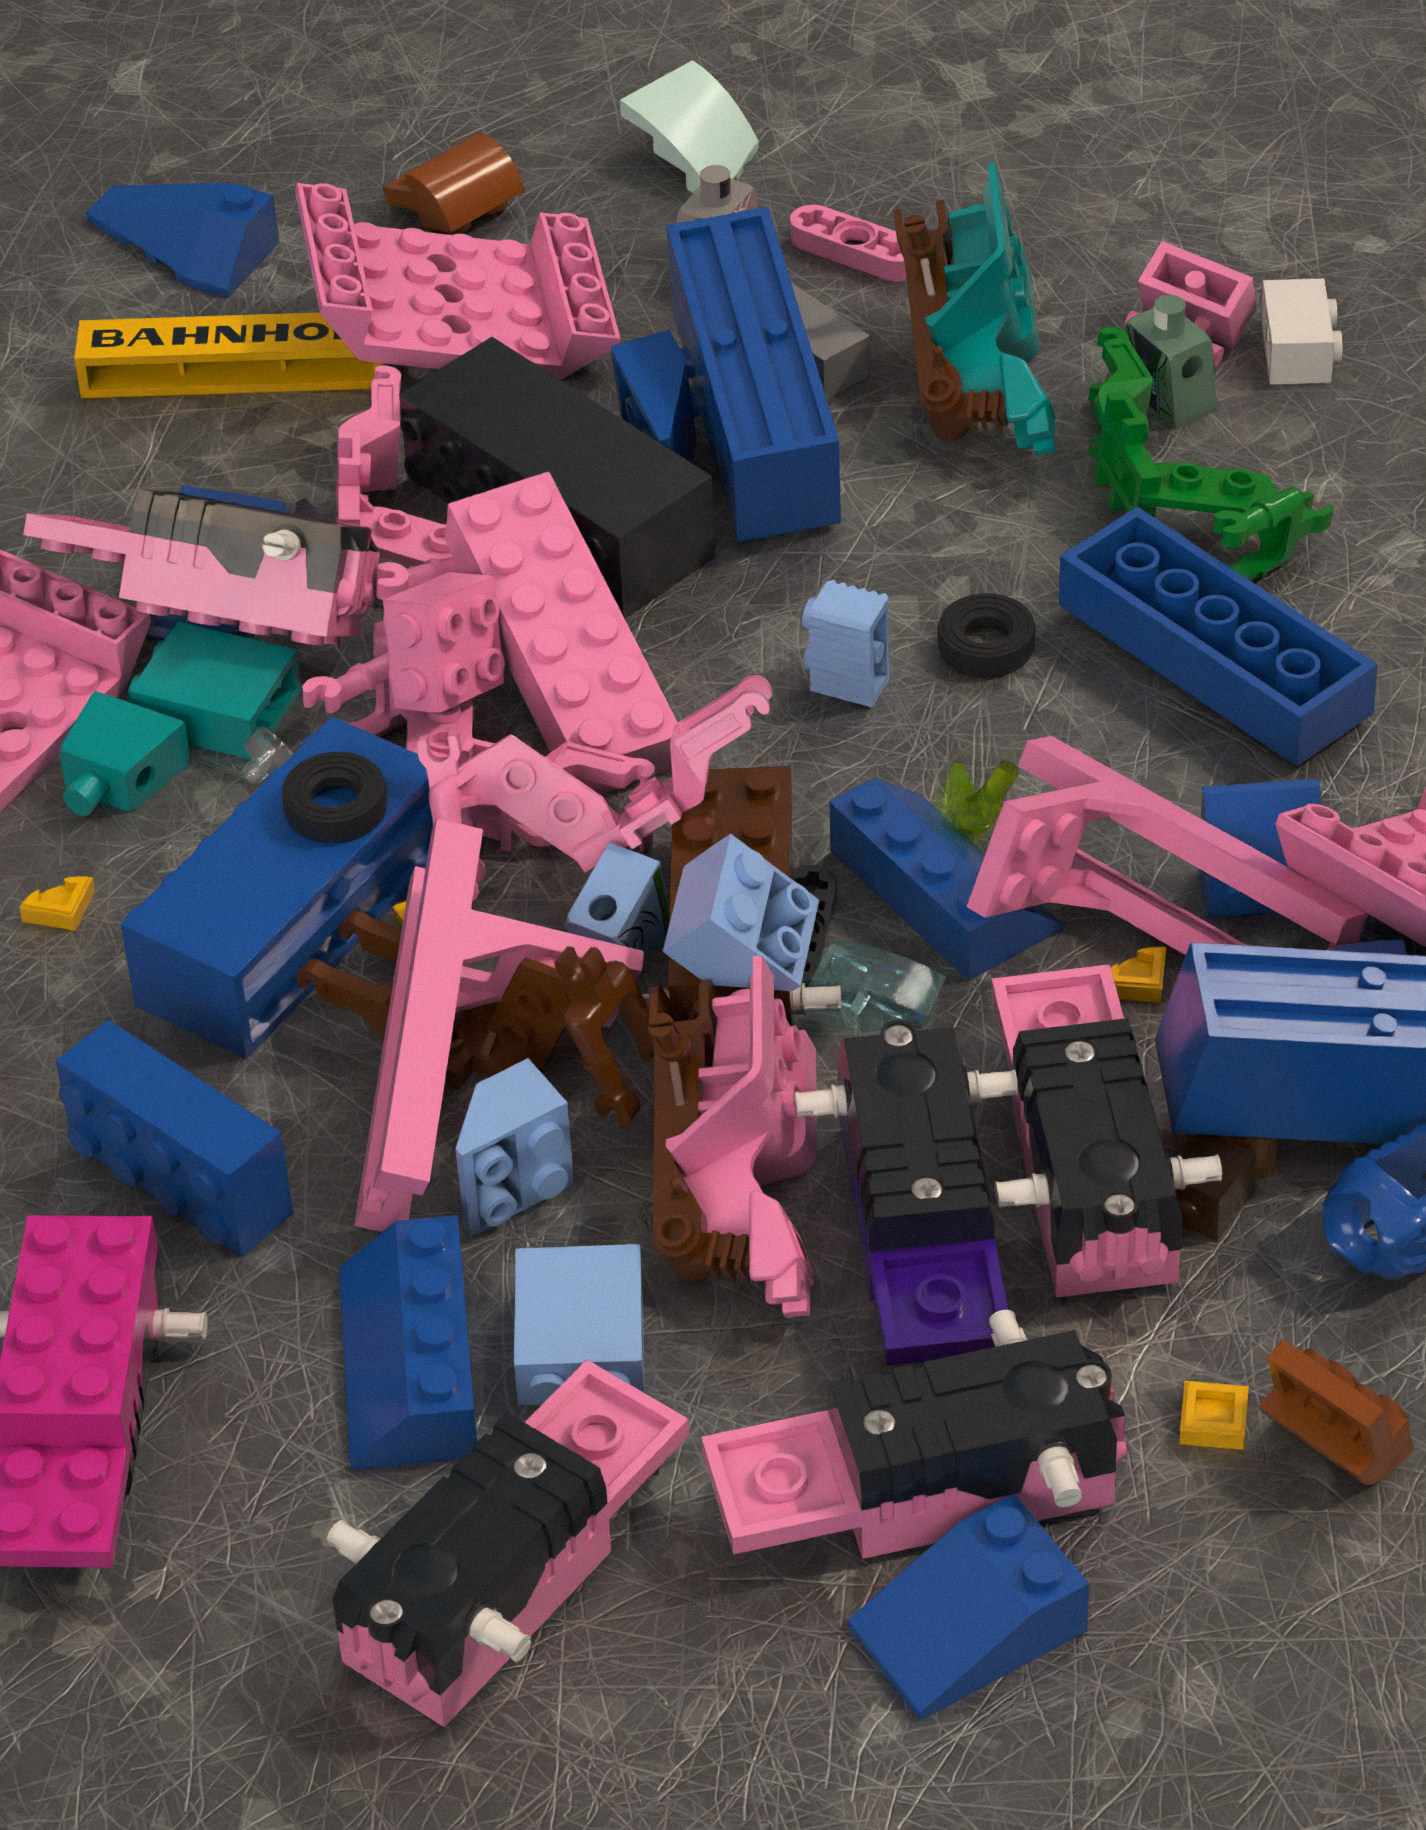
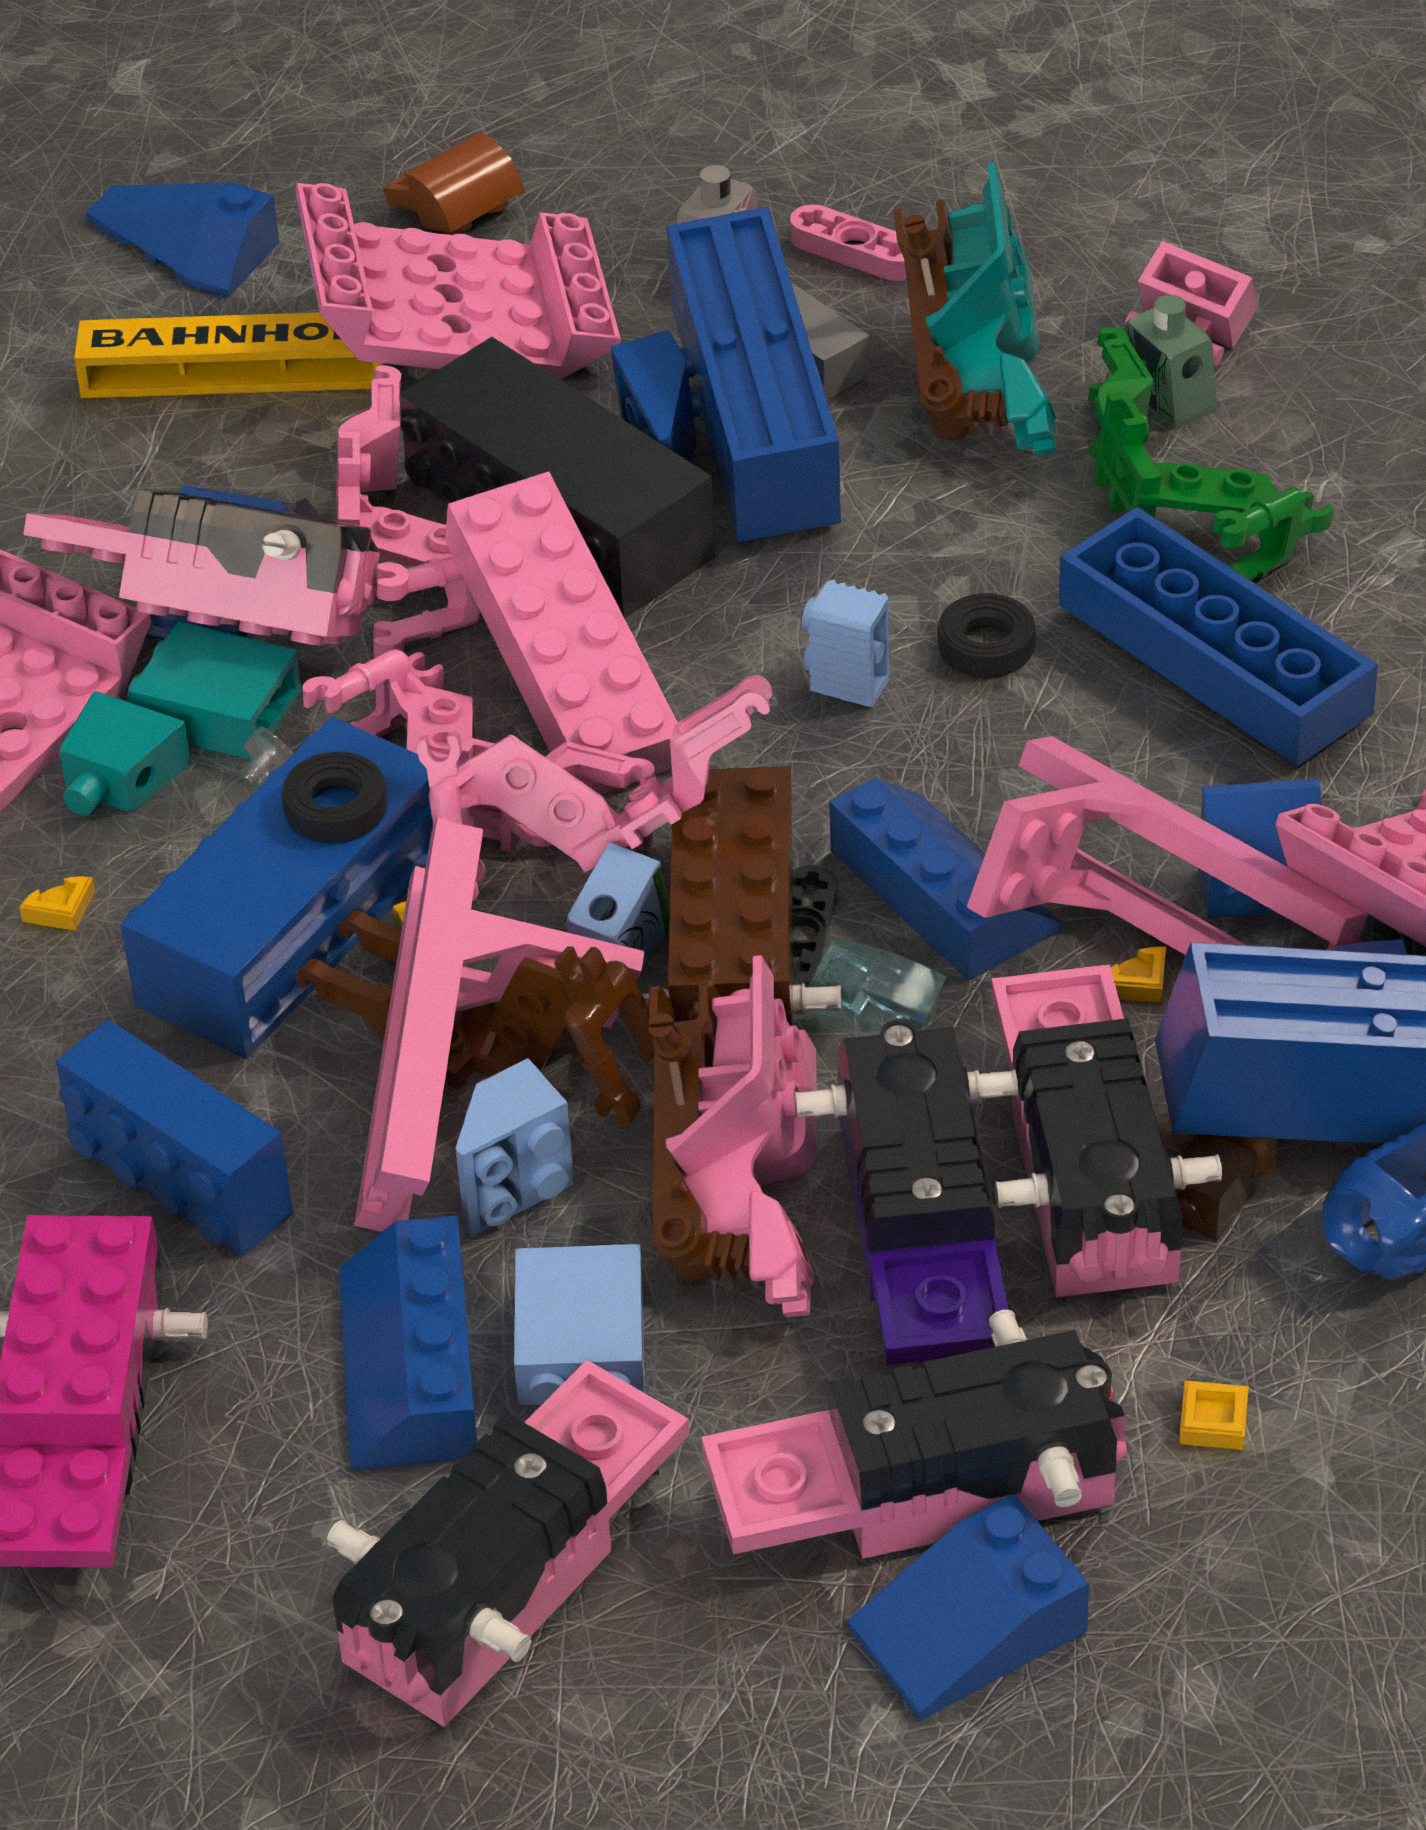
bright pink brick [383,572,505,713] -> none
light aqua slope [620,60,759,193] -> none
light blue slope [663,833,819,991] -> none
clear neon green piece [947,760,1020,836] -> none
dark orange brick [1258,1339,1414,1485] -> none
white brick [1260,278,1342,385] -> none

